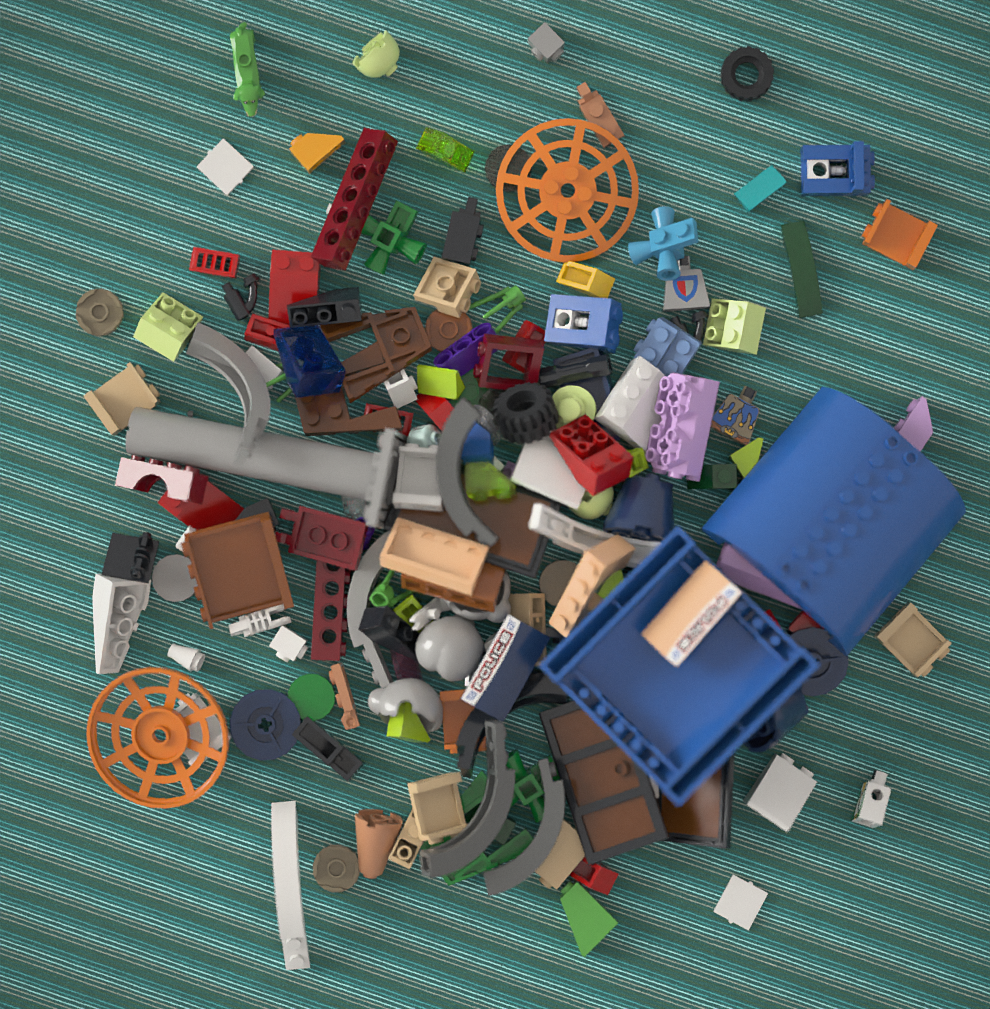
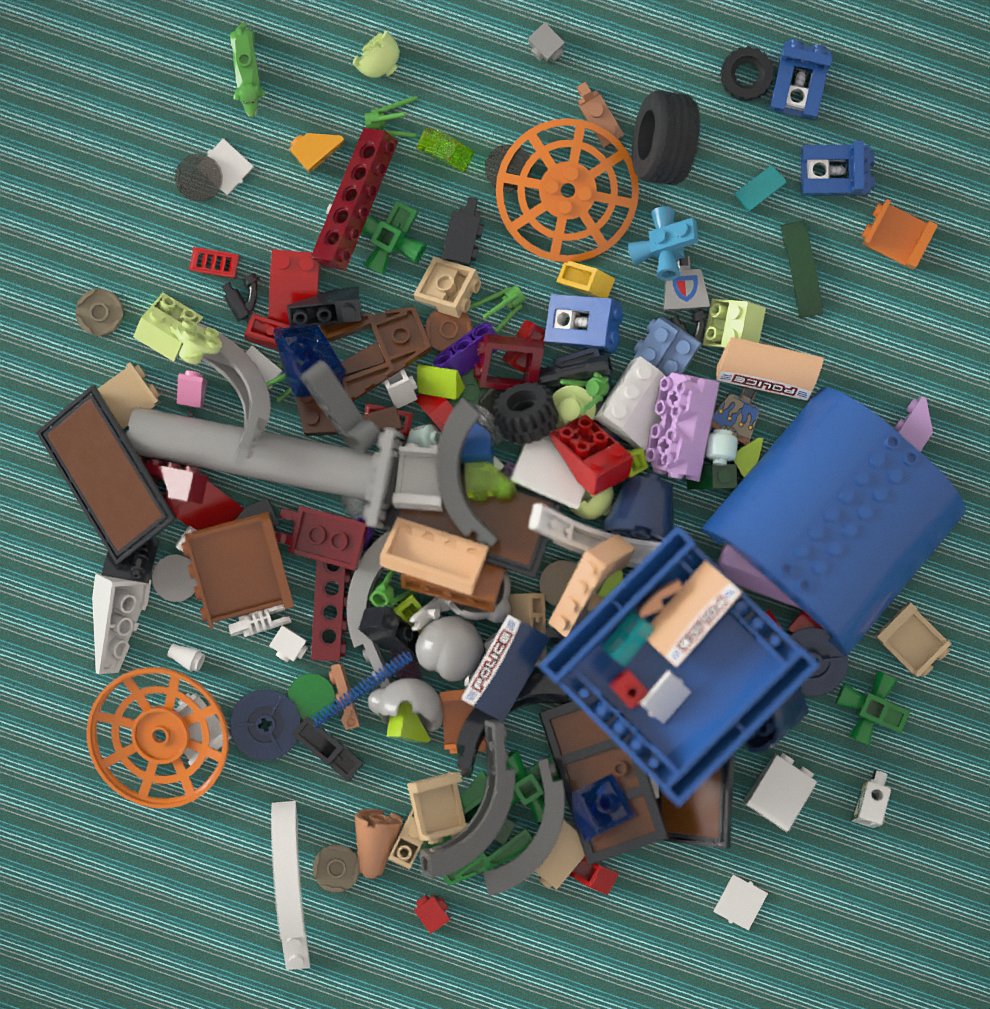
bright green slope [560,880,618,957] -> none
none -> reddish brown door [36,385,177,565]
none -> clear smoke tile [175,154,223,202]
none -> yellowish green plate [175,319,222,364]
none -> bright pink slope [177,370,208,409]
none -> dark grey beam [301,360,381,453]
none -> blue piece [312,652,413,728]
none -> bright green plant [364,96,418,138]
none -> red brick [414,894,451,934]
none -> bright green plant [560,373,609,413]
none -> clear blue slope [572,773,635,843]
none -> teal slope [601,611,654,666]
none -> red brick [609,668,649,709]
none -> black tyre [632,90,700,185]
none -> nougat slope [636,578,683,618]
none -> white piece [640,671,691,724]
none -> light aqua head [705,429,738,466]
none -> light nougat slope [716,337,823,401]
none -> blue brick [769,39,833,120]
none -> green brick [835,670,910,746]

